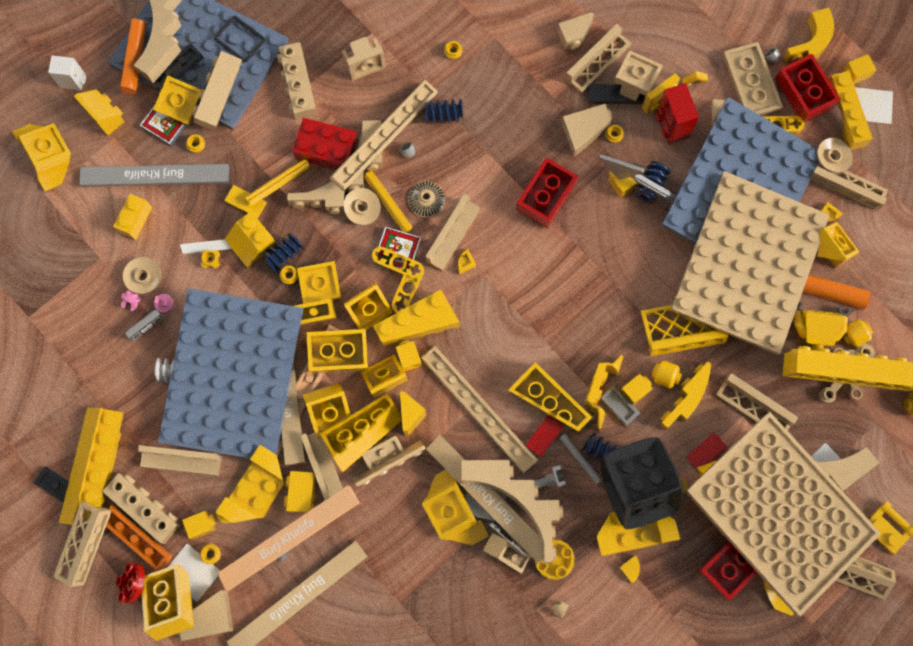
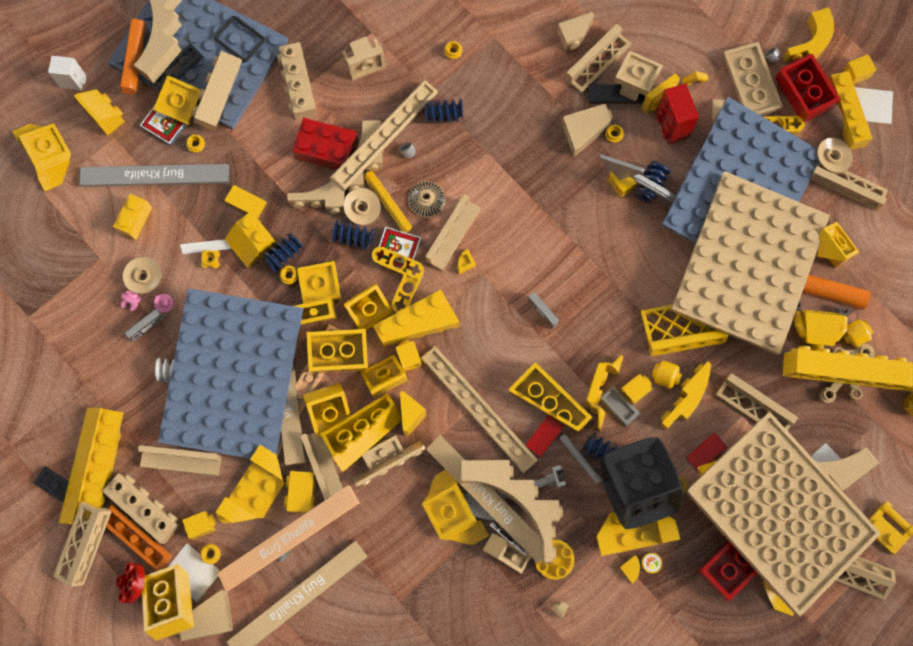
yellow axle [245,159,310,206] -> none
red brick [516,157,578,229] -> none
yellow tile [821,202,843,222] -> none
none -> dark blue piece [332,220,374,250]
none -> light grey tile [528,293,559,329]
none -> tile [641,553,662,573]

